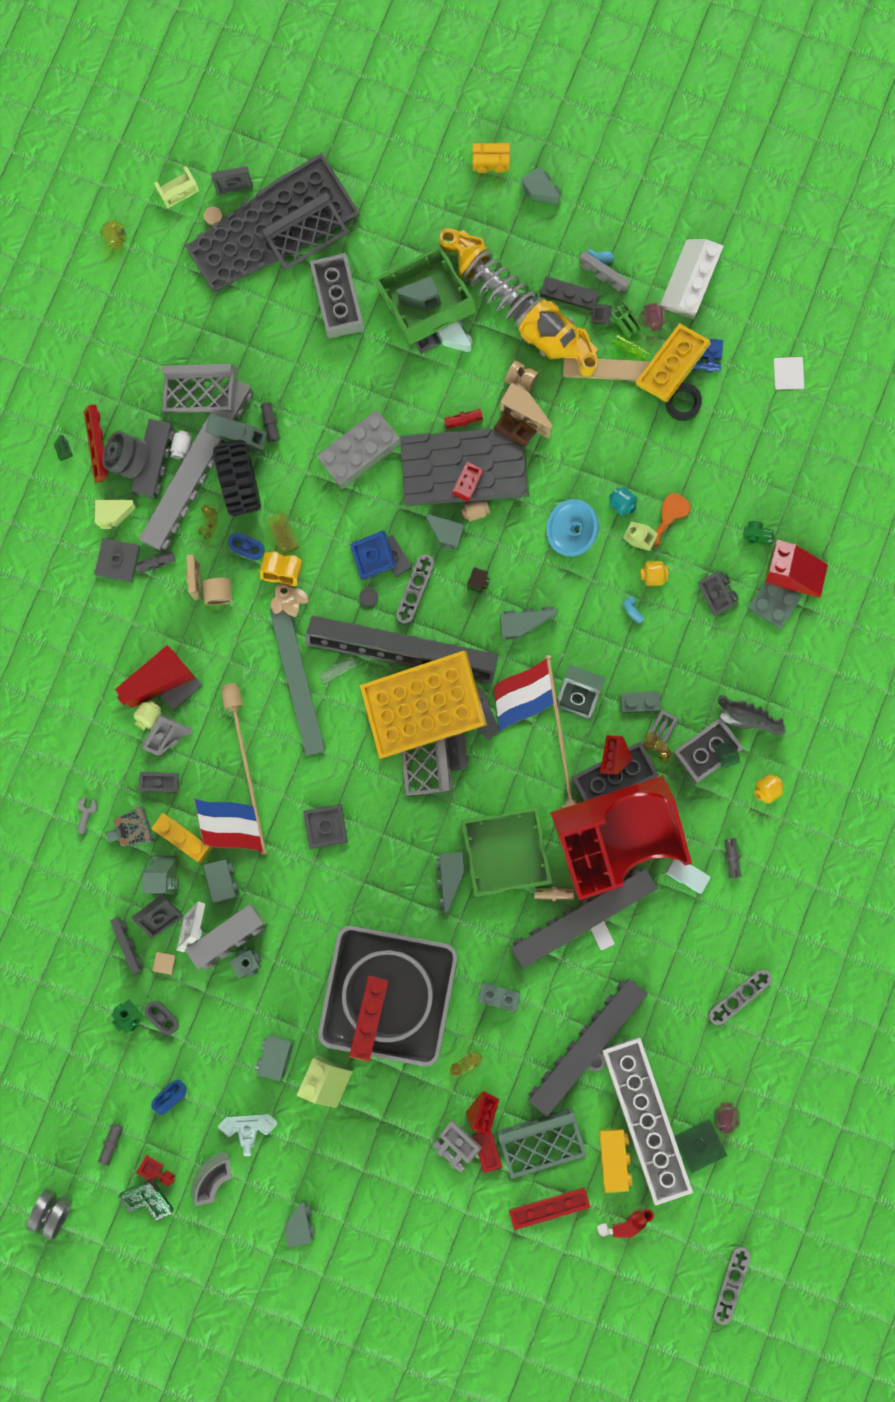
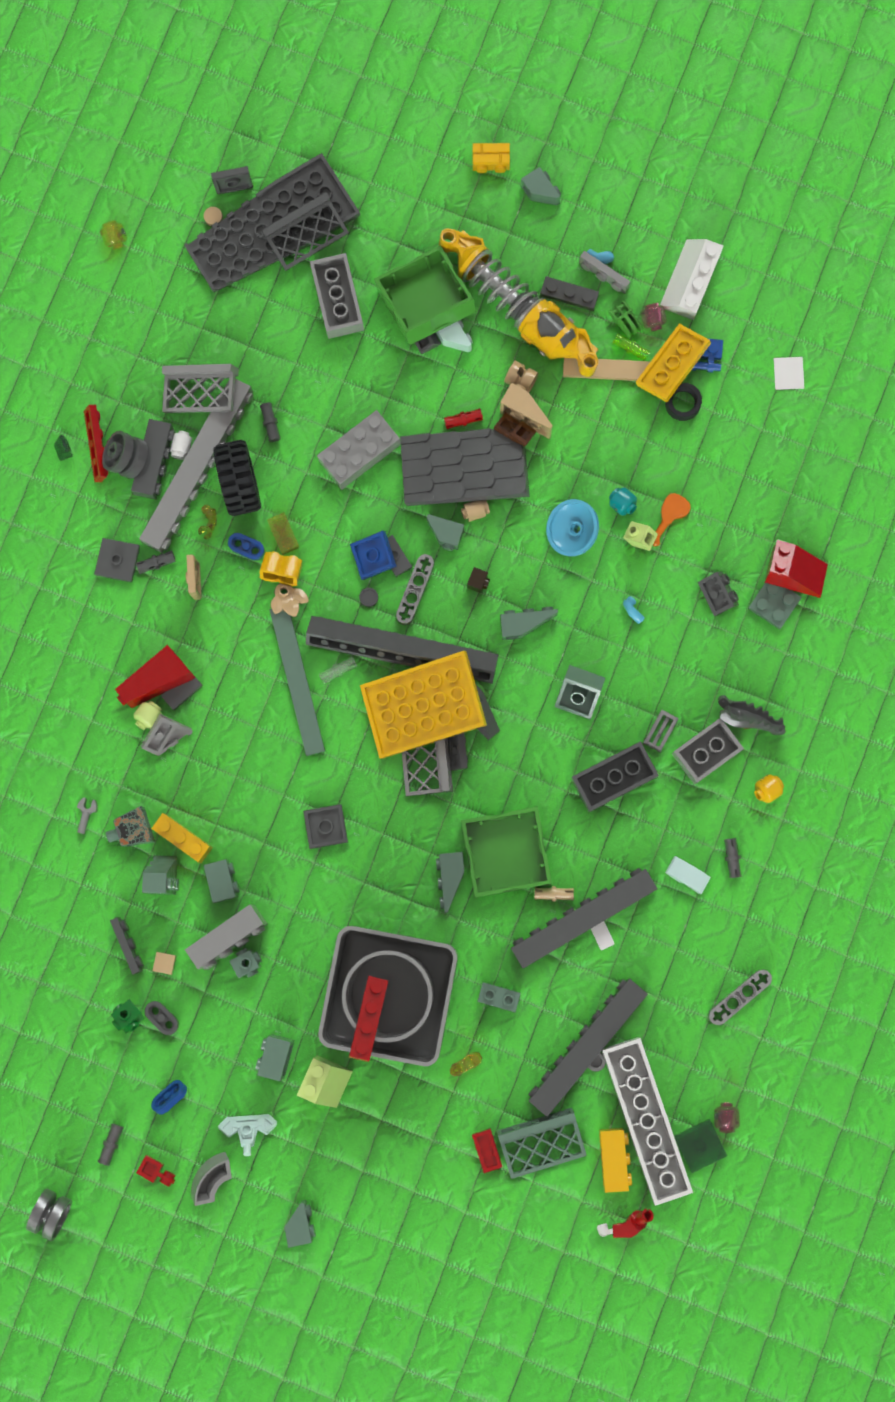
yellowish green slope [95,500,137,529] -> none
clear green plate [118,1179,174,1220] -> none
dark grey plate [132,894,183,939] -> none
dark grey plate [139,772,179,793] -> none
yellowish green panel [154,166,199,208] -> none
white plate [176,901,205,952] -> none
flag [194,683,268,855] -> none
tan piece [203,578,233,605] -> none
sand green slope [205,414,267,452] -> none
sand green slope [396,276,441,311] -> none
light grey plate [432,1120,482,1173] -> none
plate [451,462,484,502] -> none
red slope [466,1091,499,1137] -> none
flag [493,655,578,808] -> none
red plate [509,1187,591,1230] -> none
red piece [550,776,692,900] -> none
dark grey tile [591,304,612,325] -> none
red slope [600,735,633,775] -> none
sand green plate [621,691,661,713] -> none
yellow head [640,561,668,586] -> none
clear yellow piece [644,733,672,763] -> none
light grey beam [713,1246,750,1325] -> none
clear green slope [714,740,740,769] -> none
green plate [743,521,774,544] -> none

